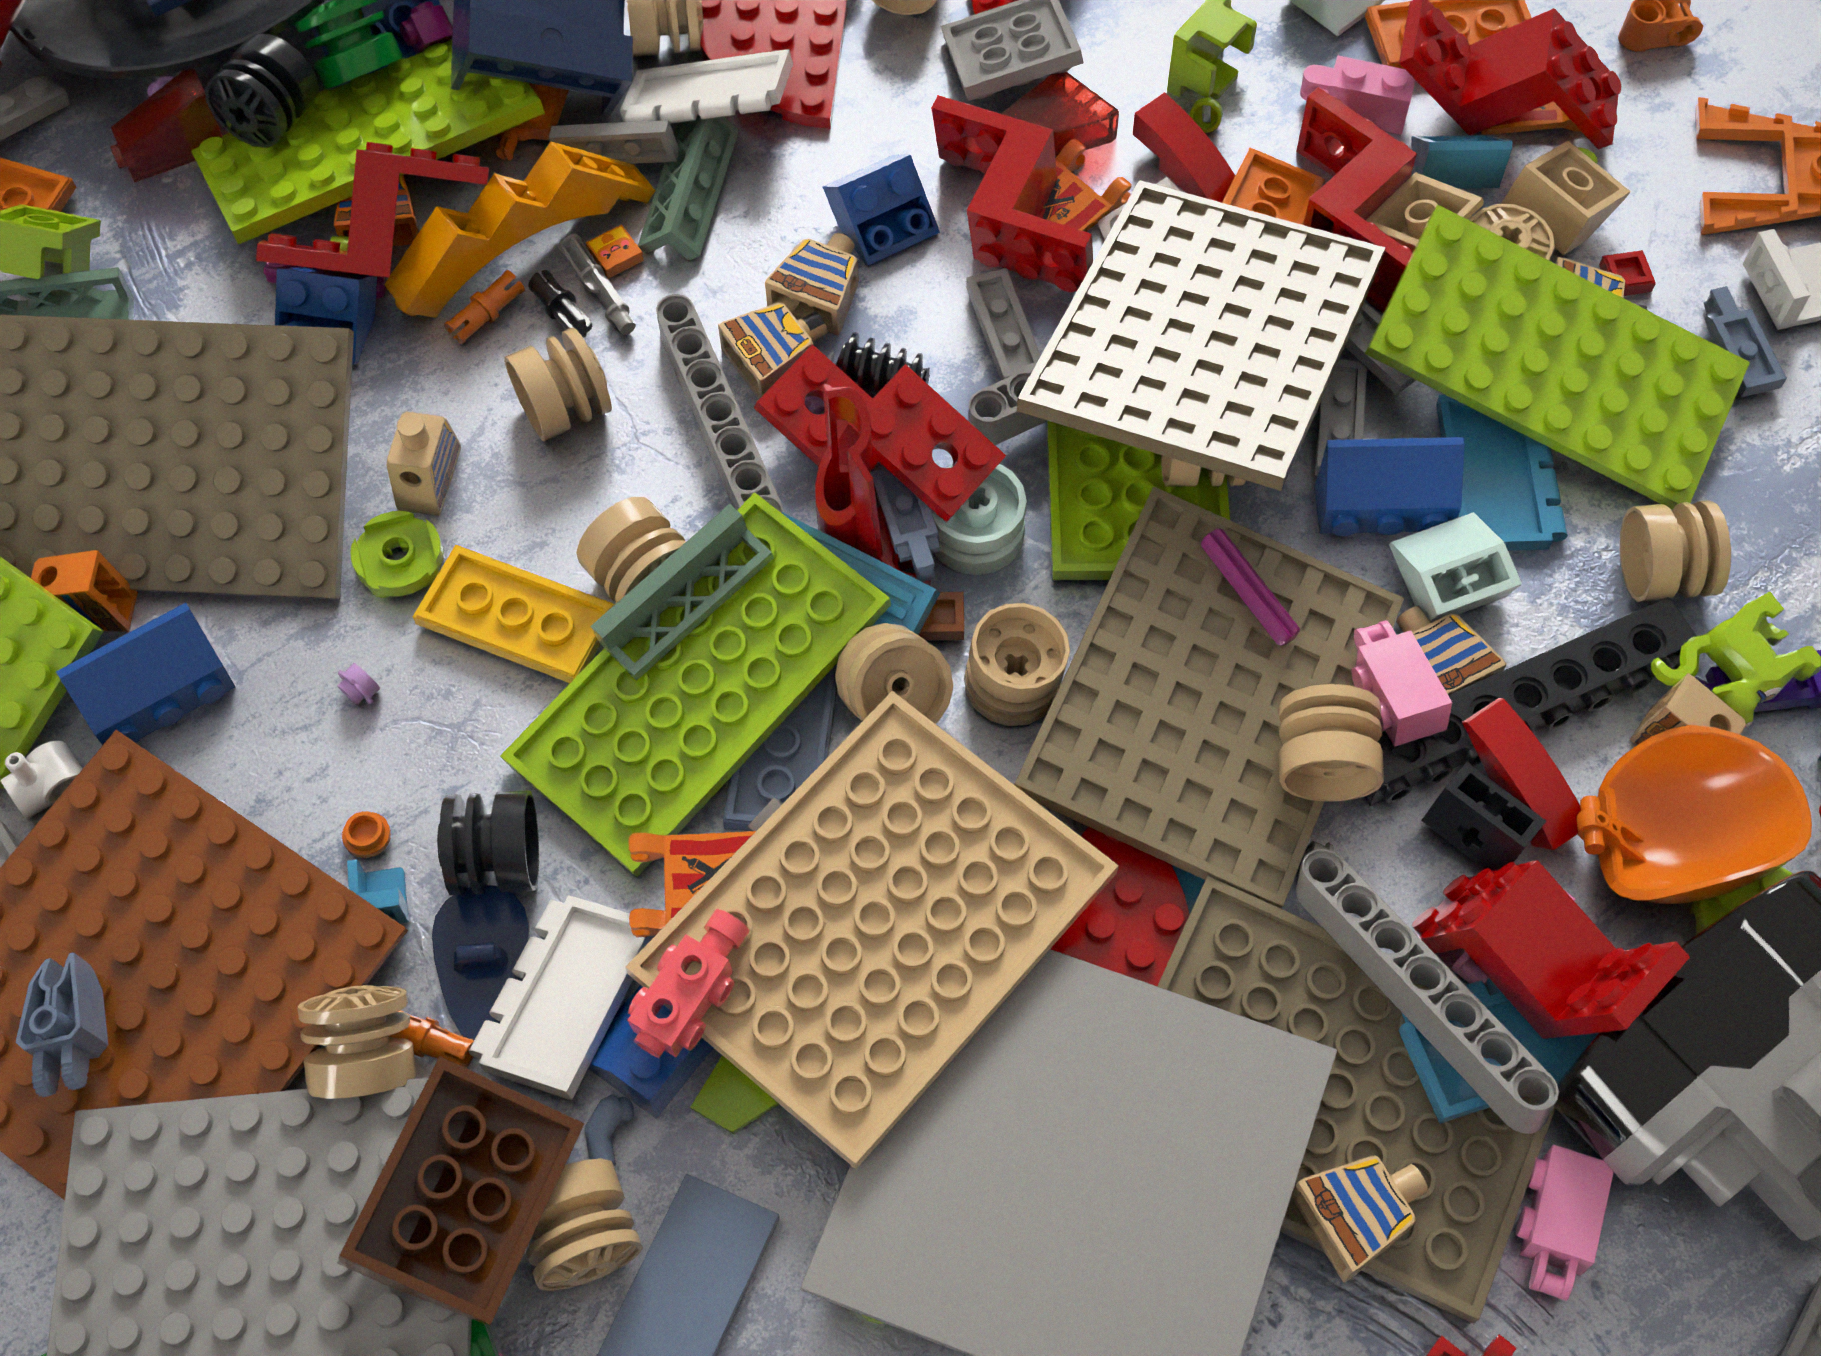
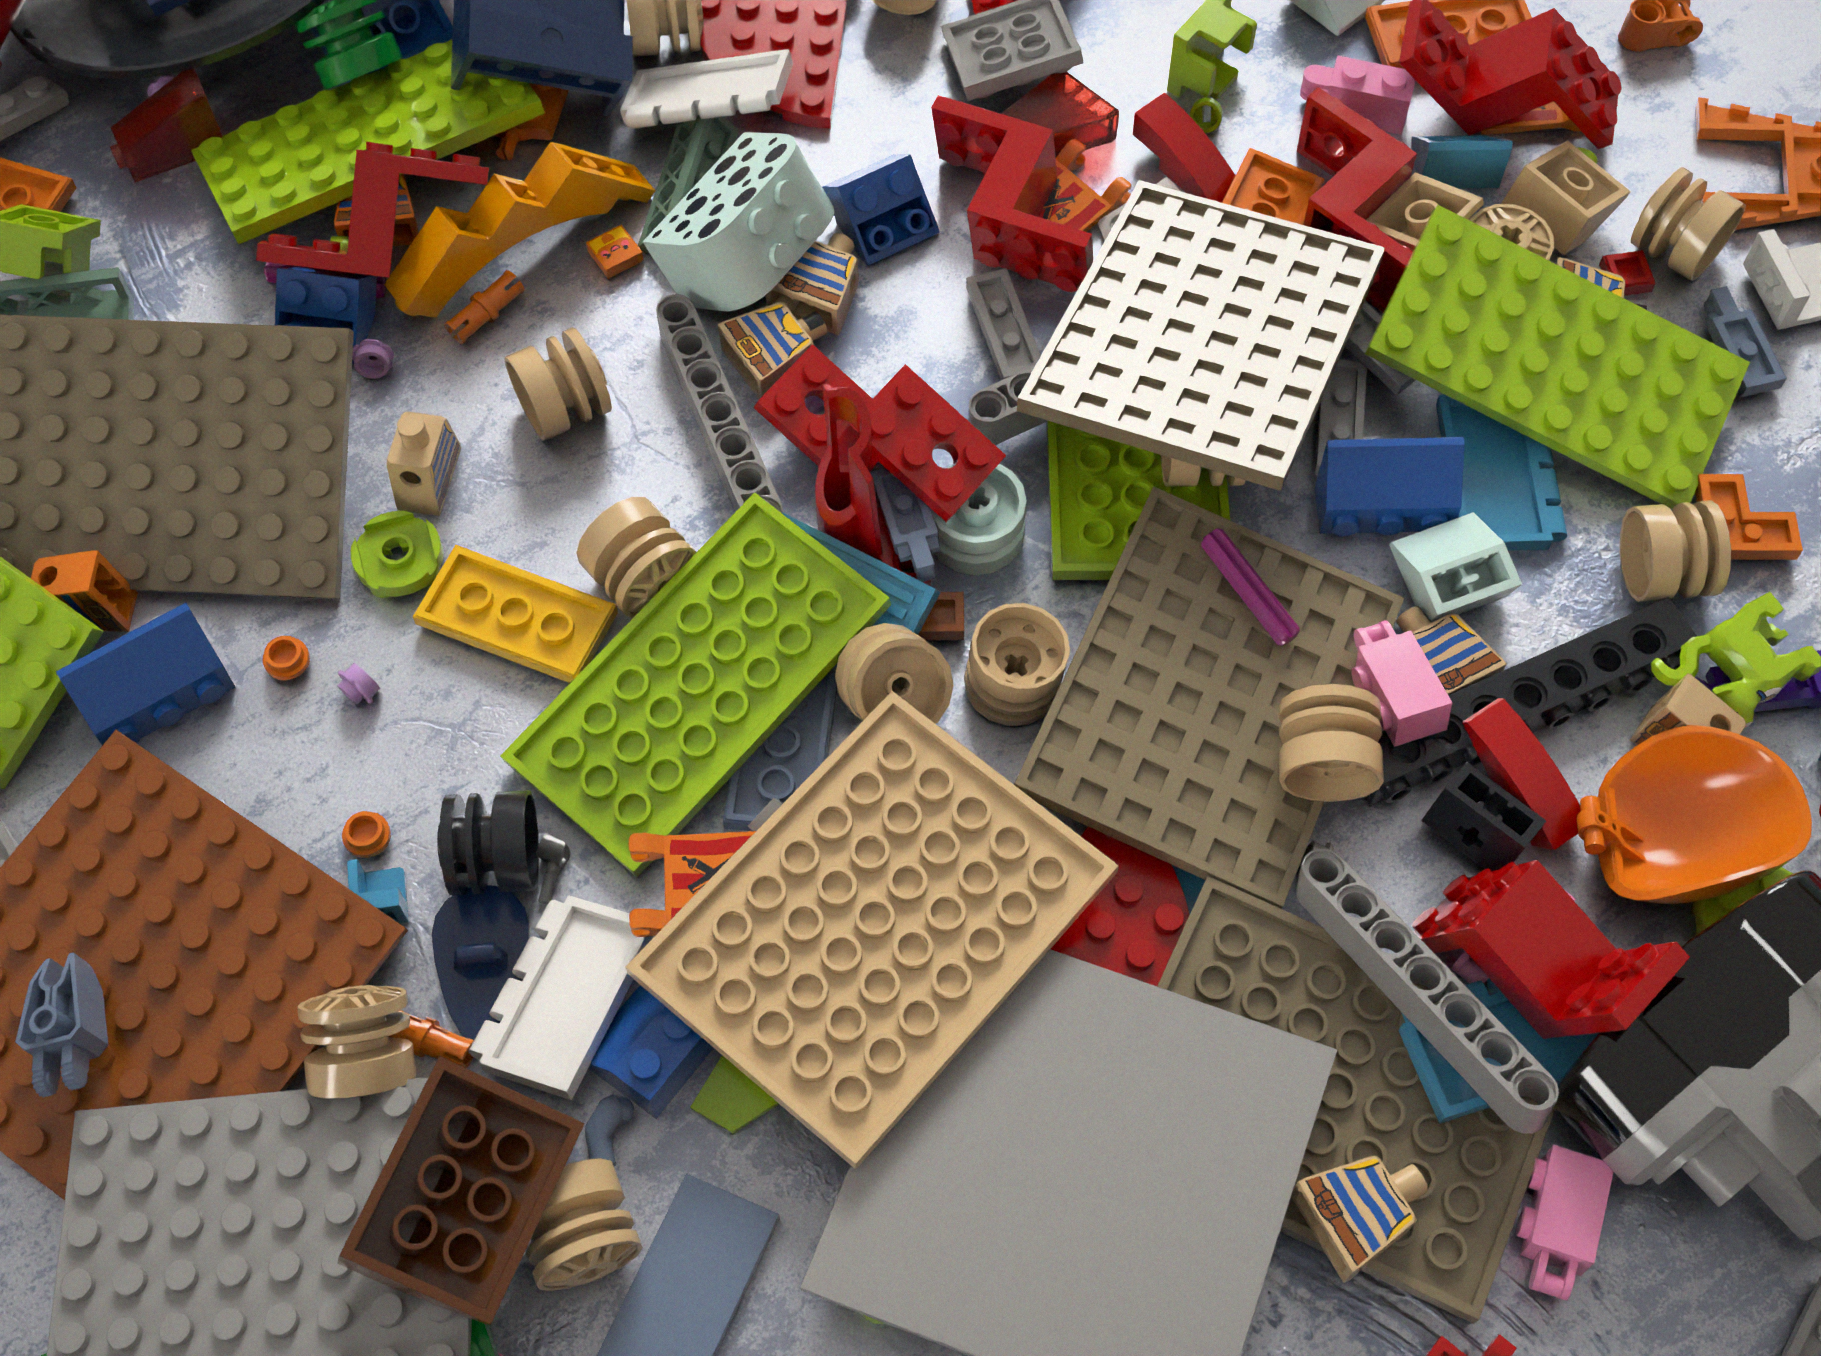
white piece [1,741,83,819] -> none
black wheel [205,34,319,148] -> none
magenta plate [399,1,453,54] -> none
black axle [528,270,592,338] -> none
light grey plate [548,120,679,164] -> none
light grey piece [559,234,636,335] -> none
sand green fence [590,504,774,681] -> none
coral brick [628,909,750,1058] -> none
black piece [836,332,930,395] -> none
none -> orange plate [263,635,310,680]
none -> lavender plate [352,339,394,379]
none -> dark grey hand [536,833,571,904]
none -> light aqua brick [643,132,834,311]
none -> tan wheel [1630,167,1746,281]
none -> orange plate [1695,474,1803,560]

